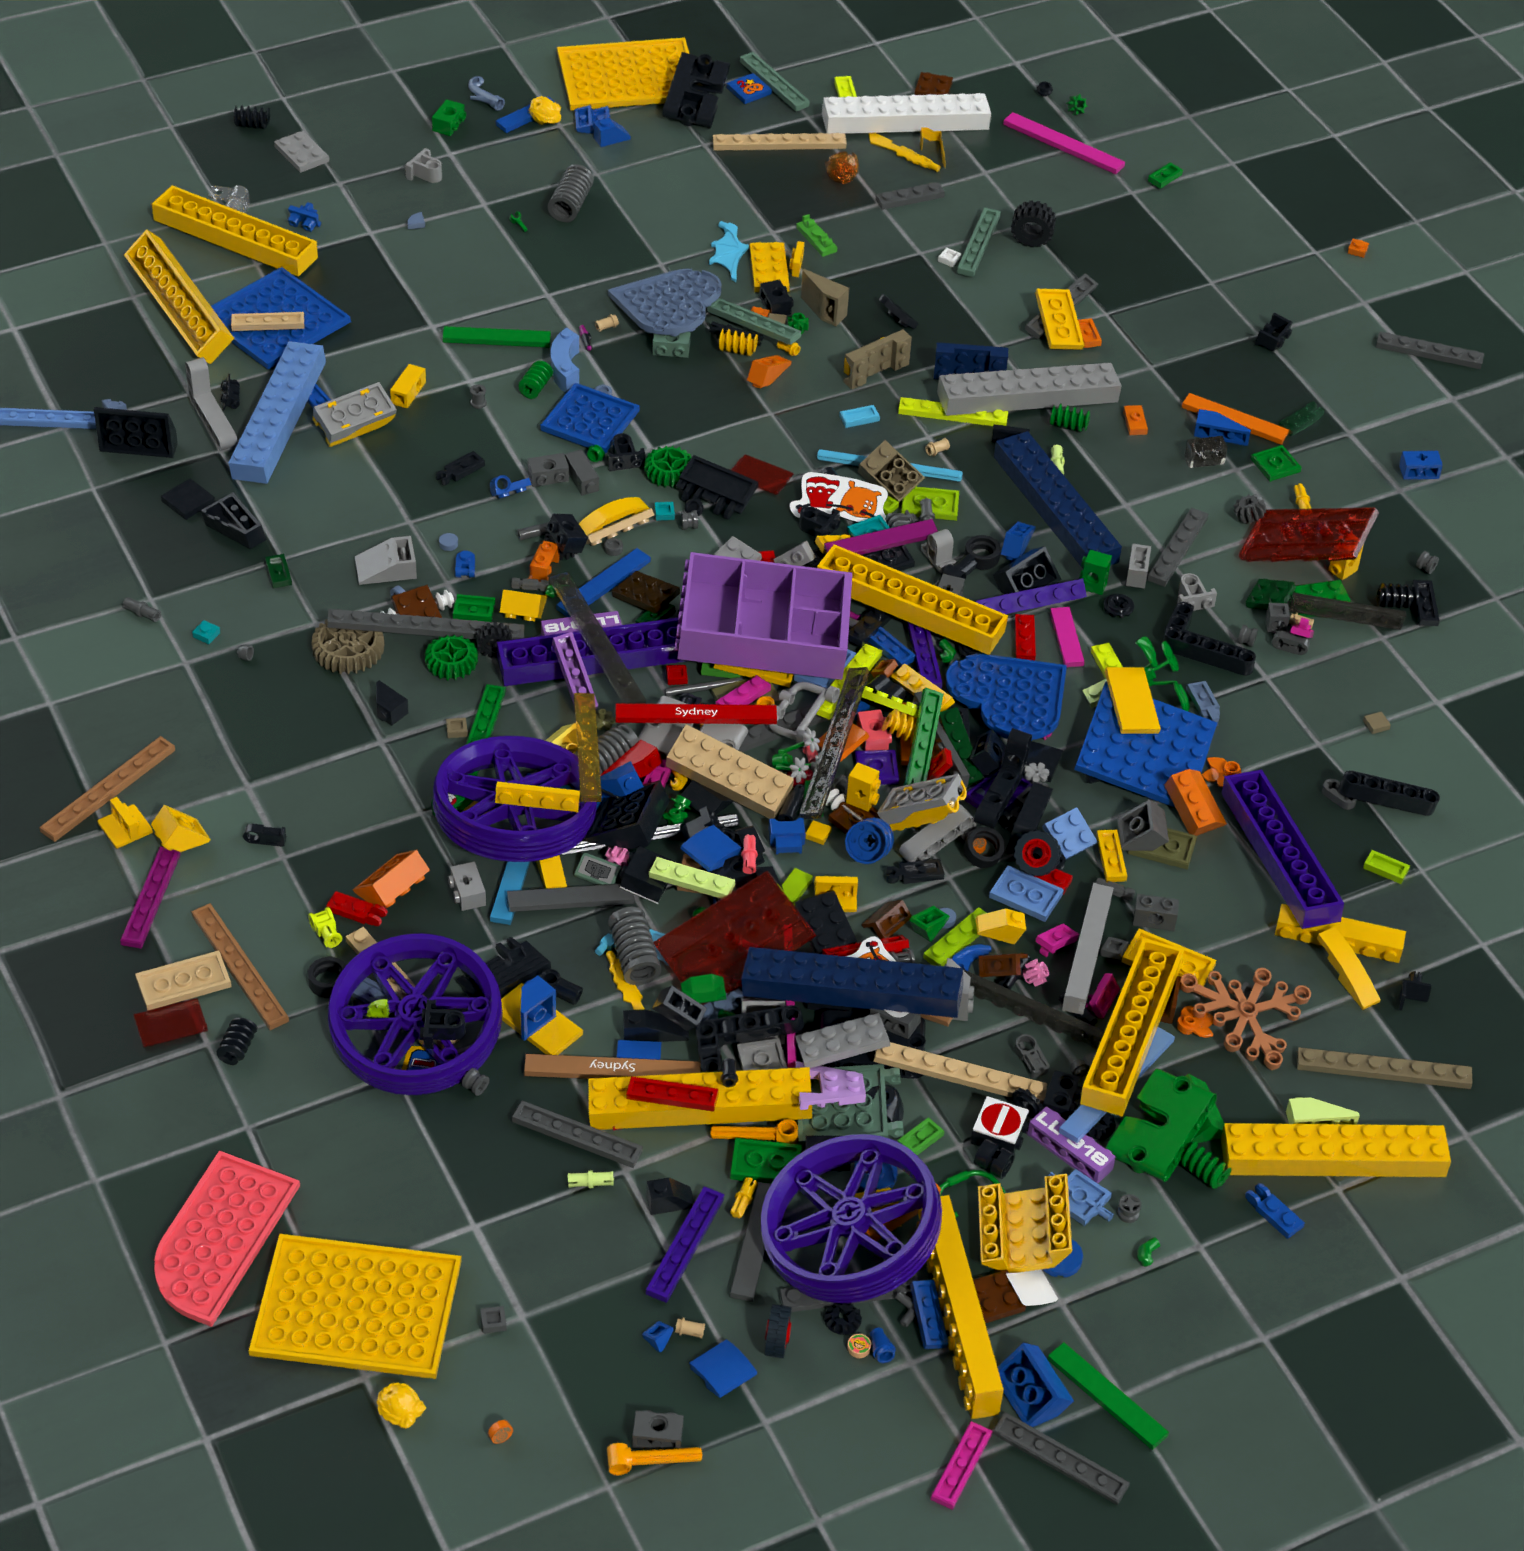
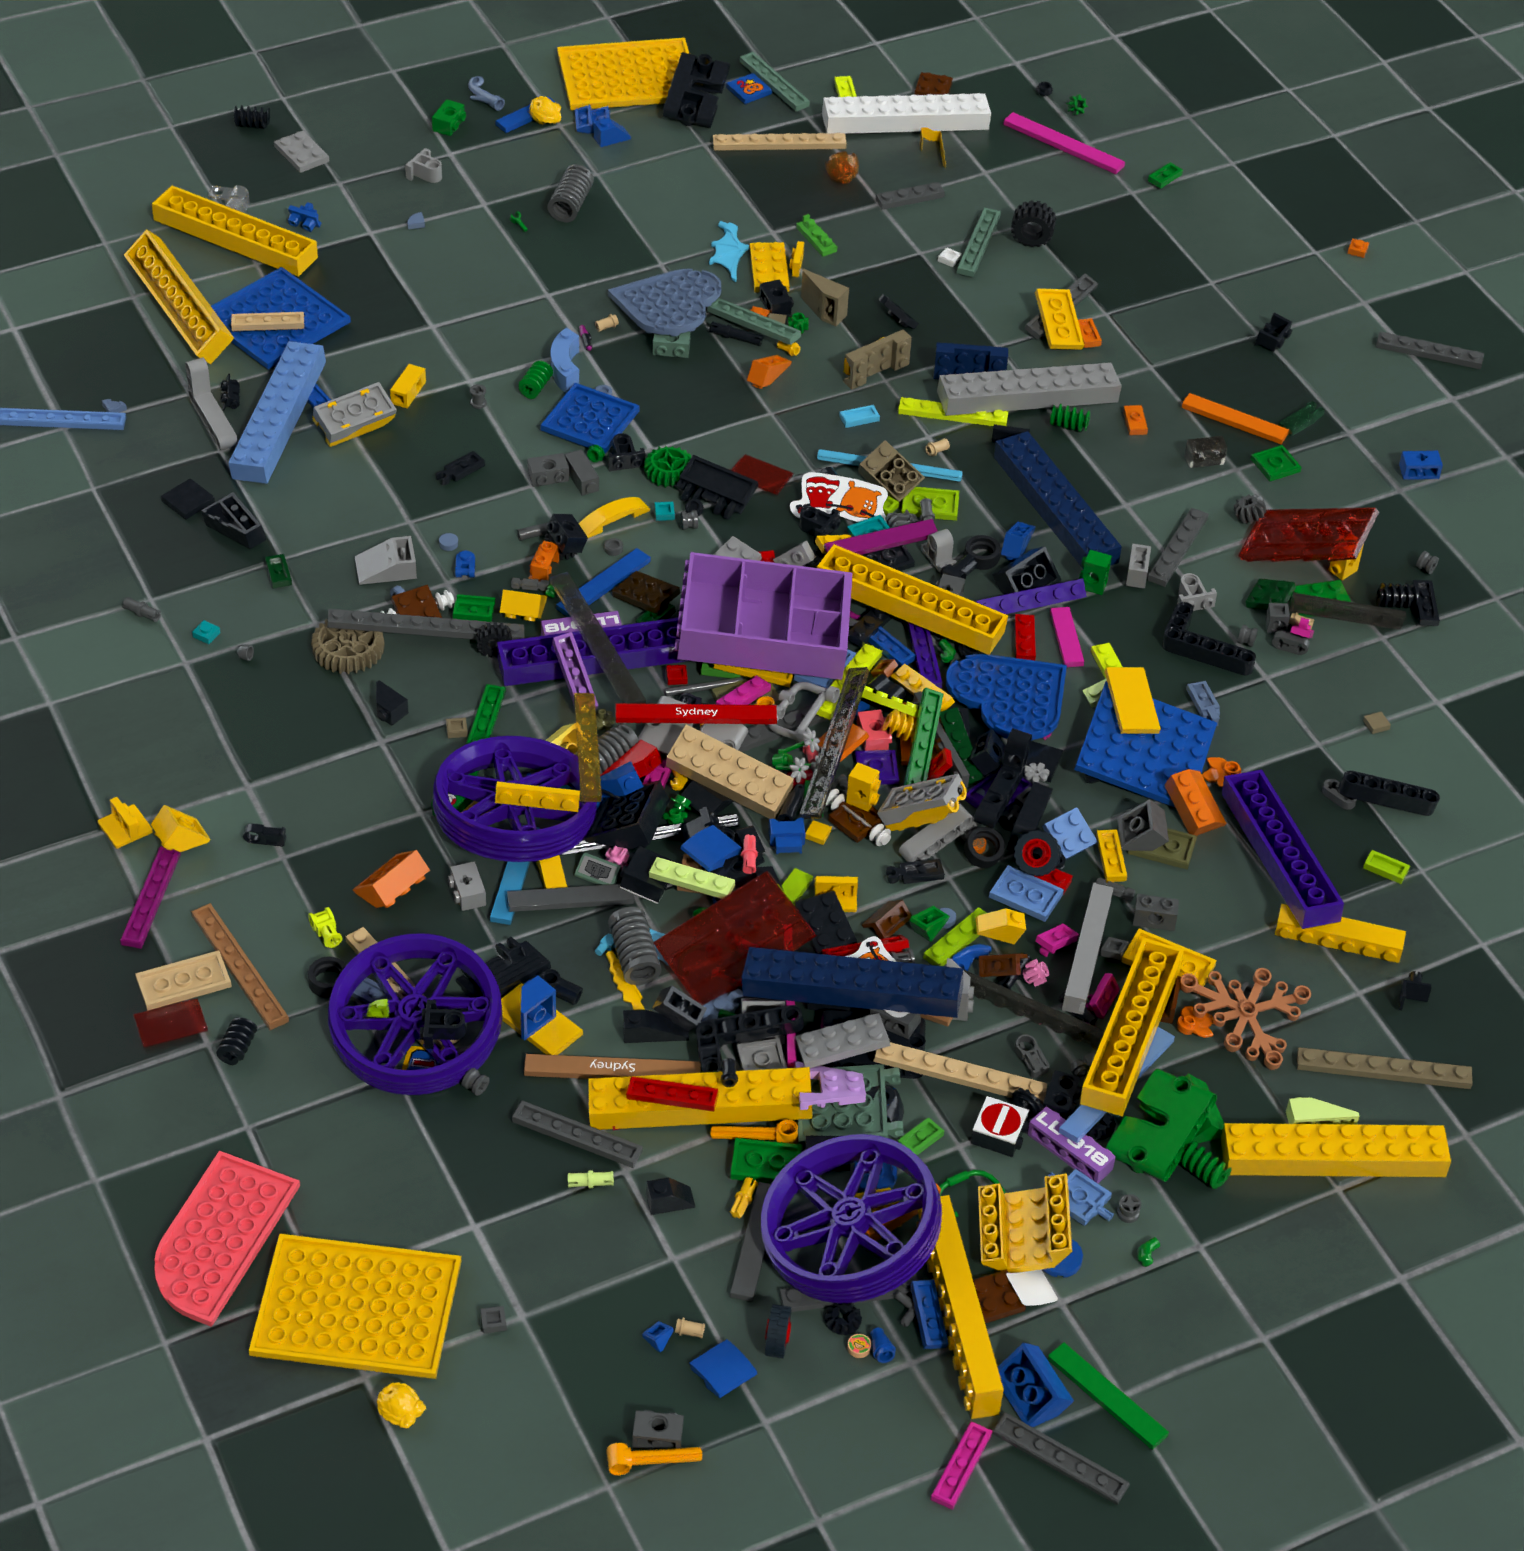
medium nougat tile [40,736,175,842] -> none
black slope [93,407,178,458] -> none
red hinge [326,891,388,927] -> none
green gear [425,634,478,680] -> none
green tile [442,326,551,348] -> none
orange tile [488,1420,513,1444] -> none
blue plate [490,475,531,498] -> none
tan plate [585,508,654,546] -> none
blue tile [617,1040,661,1060] -> none
dark purple plate [646,1186,725,1303] -> none
green slope [681,974,726,1003] -> none
yellow piece [719,329,758,356] -> none
blue wheel [845,817,894,864] -> none
yellow sword [869,133,941,172] -> none
black wheel [974,1139,1015,1179] -> none
yellowish green pin [1051,445,1065,475] -> none
black gear [1104,594,1134,618] -> none
green plant [1135,636,1190,712] -> none
blue slope [1194,409,1251,446] -> none
blue hinge [1245,1183,1305,1239] -> none
yellow axle [1294,483,1313,517] -> none
yellow slope [1317,926,1380,1010] -> none

